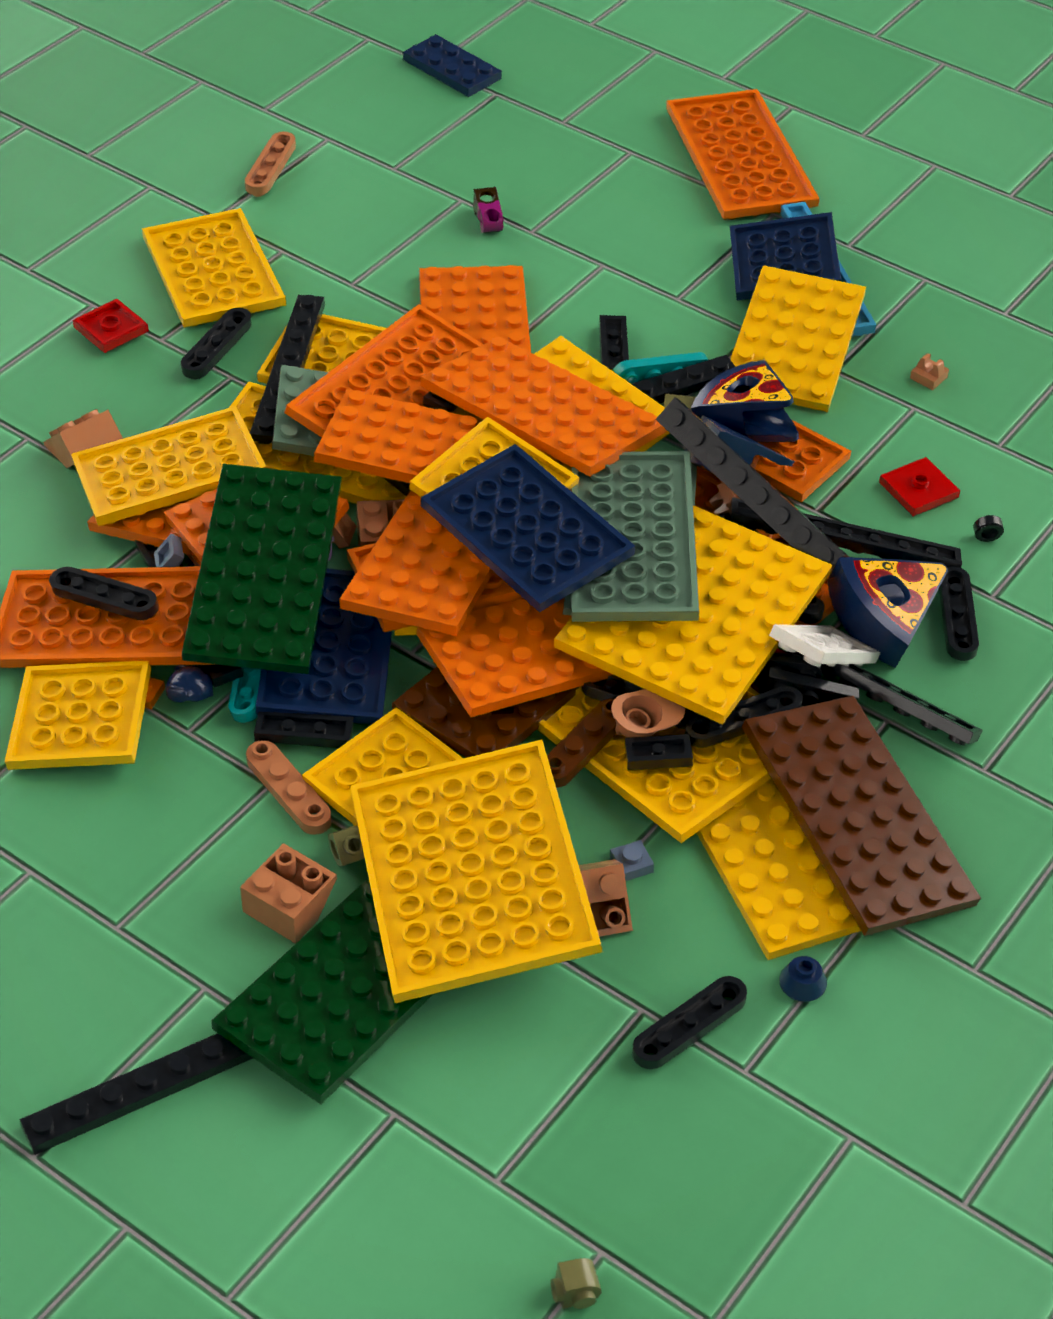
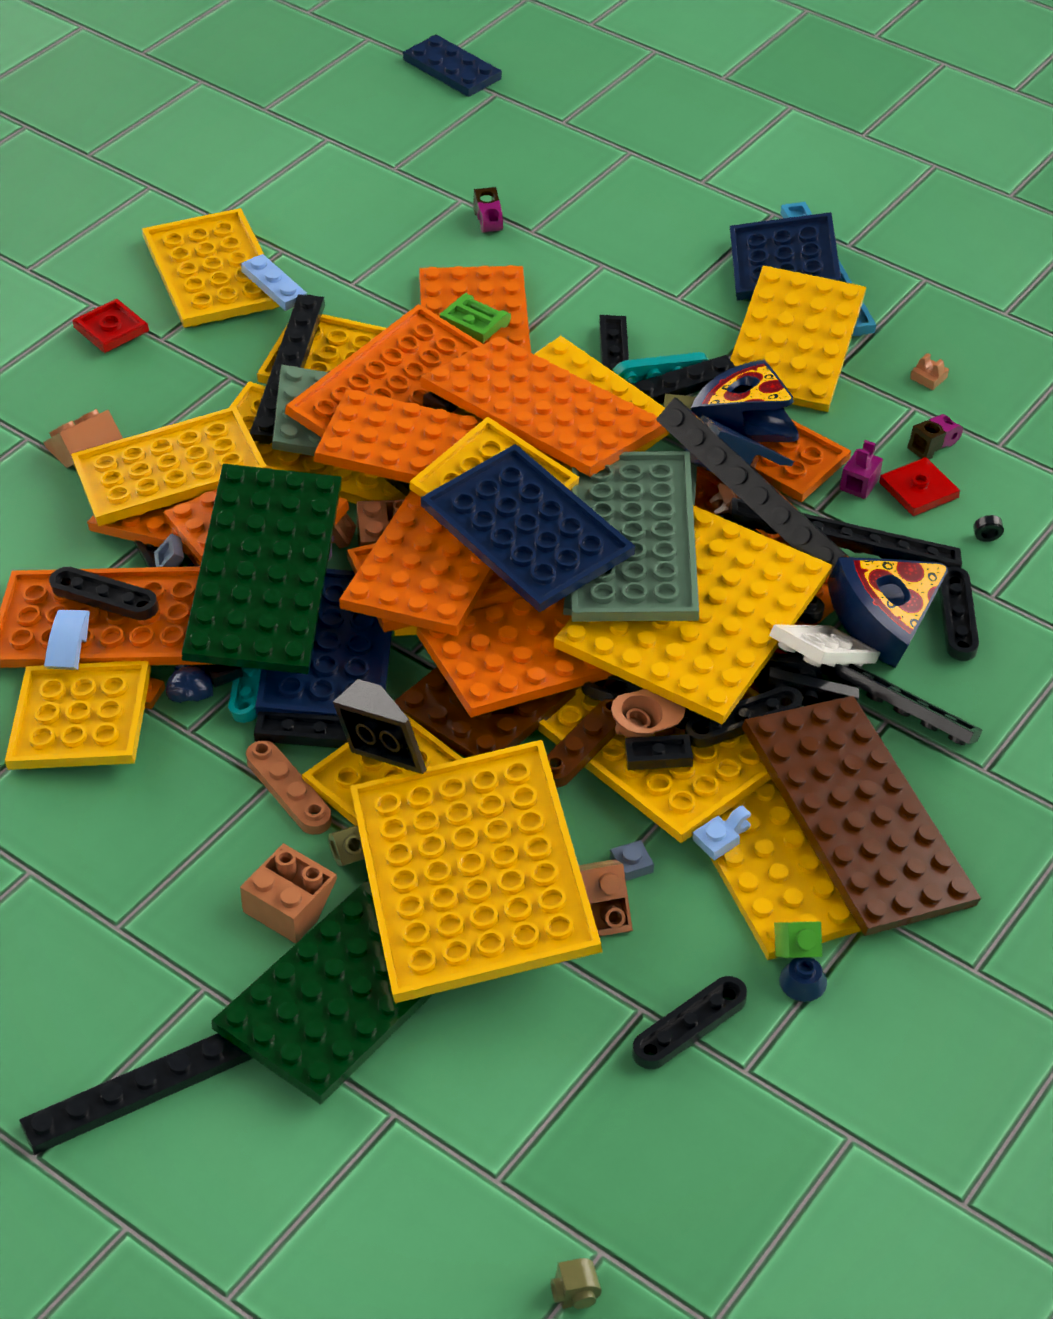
black plate [181,308,252,379] -> none
nougat plate [245,132,296,197] -> none
orange plate [666,89,820,220] -> none
none -> light blue slope [44,610,90,670]
none -> light blue plate [241,254,307,311]
none -> black slope [333,679,427,774]
none -> bright green plate [440,293,511,343]
none -> light blue plate [693,805,751,861]
none -> bright green brick [774,921,823,958]
none -> magenta brick [839,440,883,500]
none -> dark brown leg [907,414,963,459]

